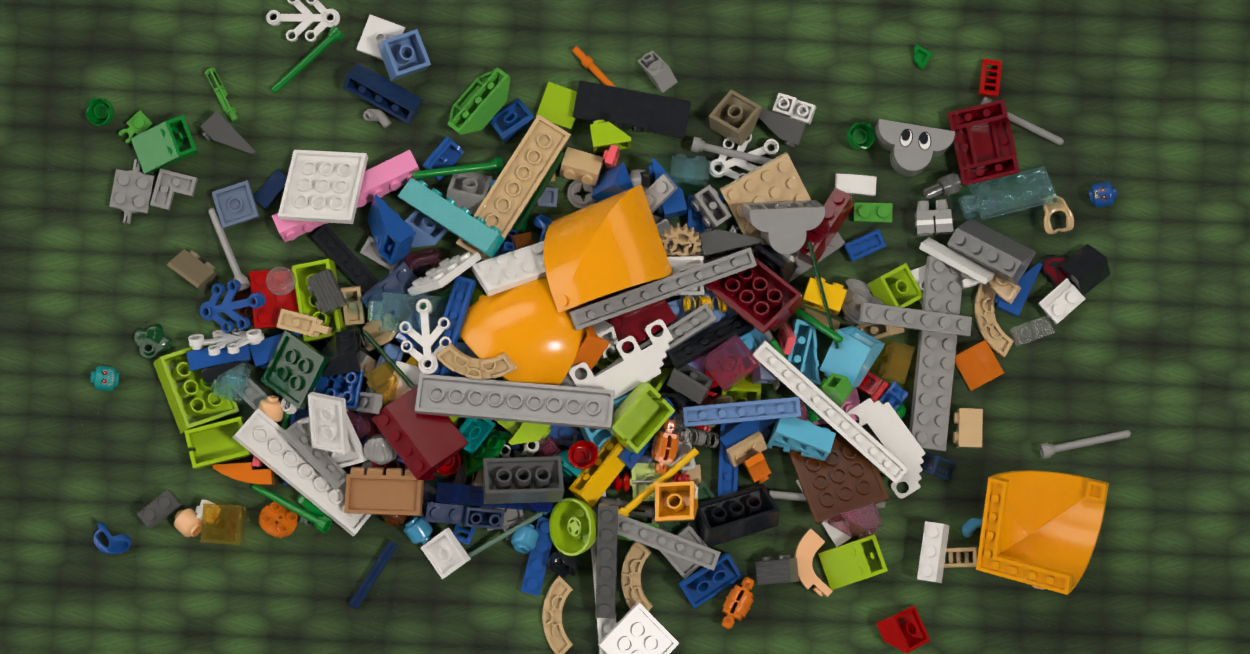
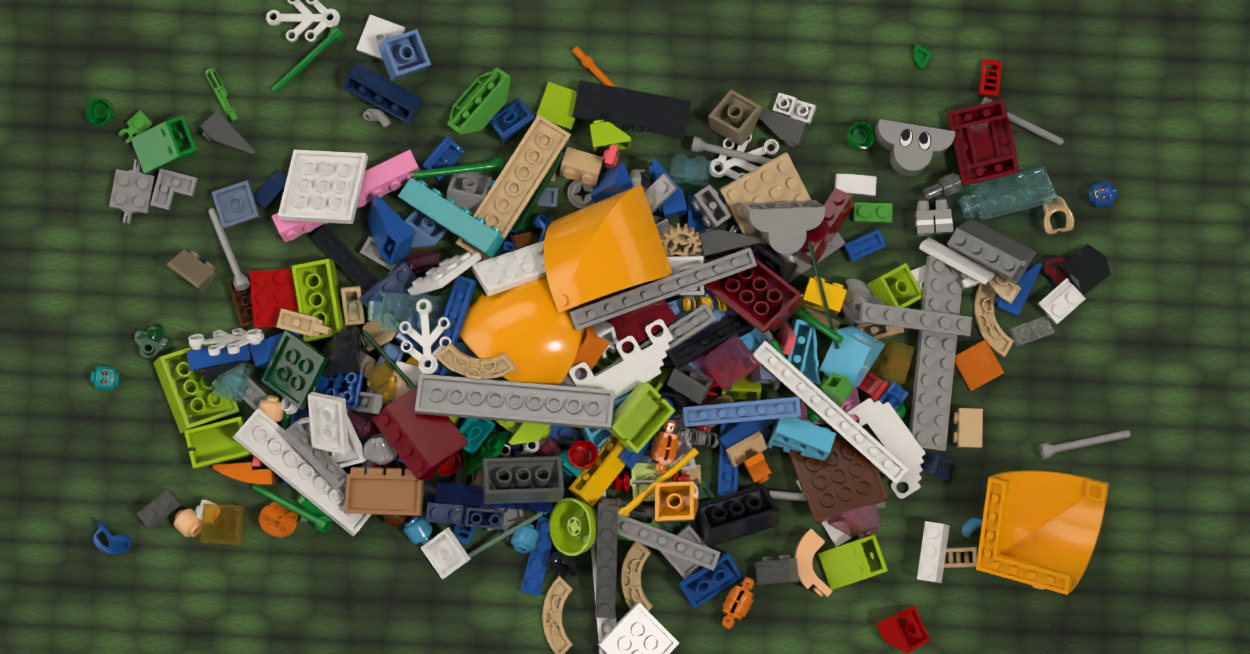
blue plant [200,279,266,333] -> none
clear hair [266,266,296,296] -> none
dark grey brick [307,268,348,315] -> none
dark blue axle [349,541,398,609] -> none
light grey slope [637,50,677,93] -> none

